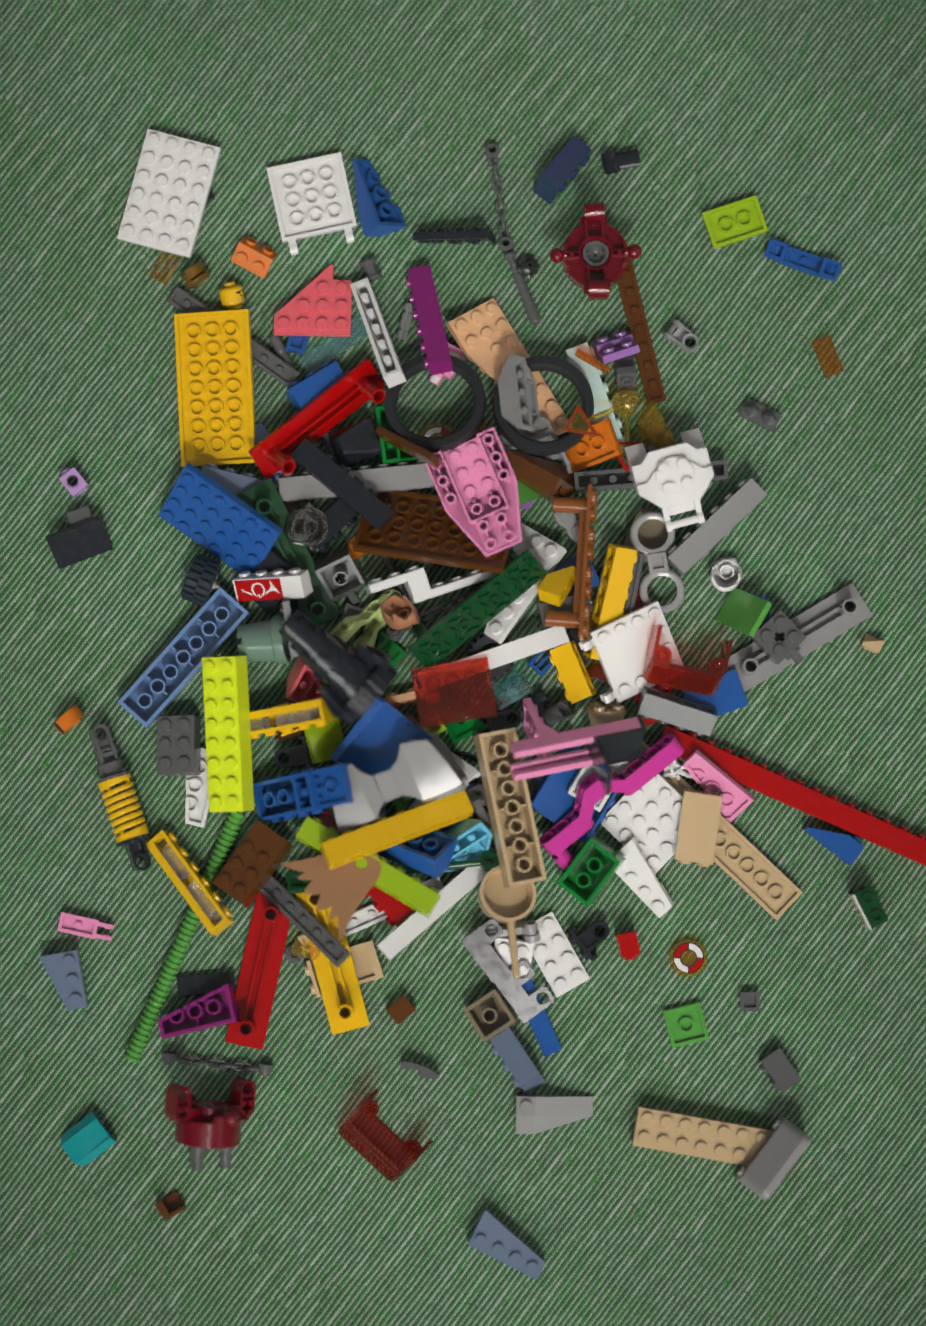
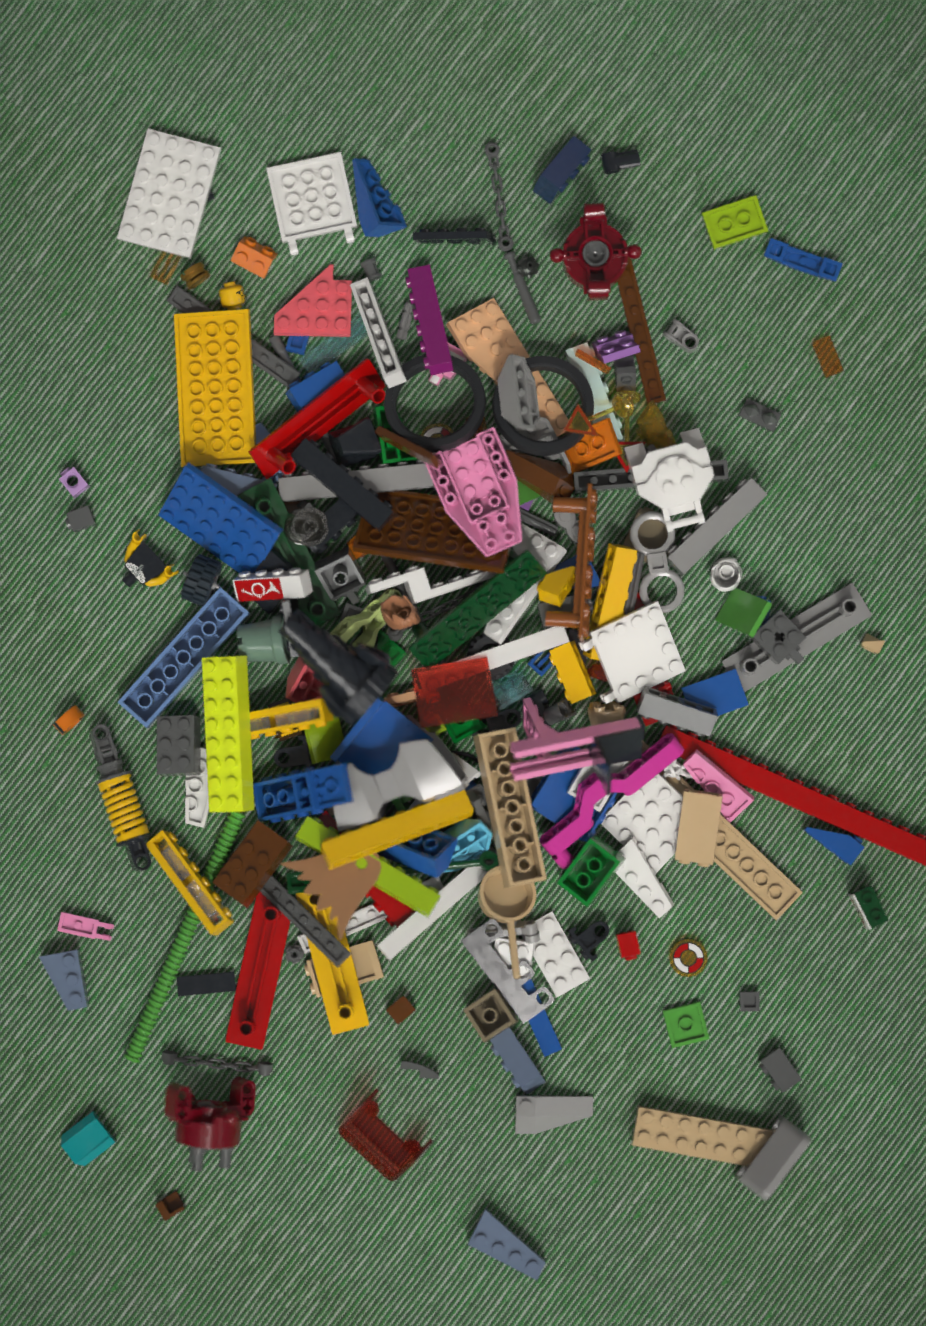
black tile [46,516,113,569] -> none
magenta wedge [158,983,240,1039] -> none
clear yellow piece [291,940,320,960] -> none
clear red windscreen [643,625,733,696] -> none
none -> torso [122,529,179,588]
none -> dark grey axle [520,508,558,536]

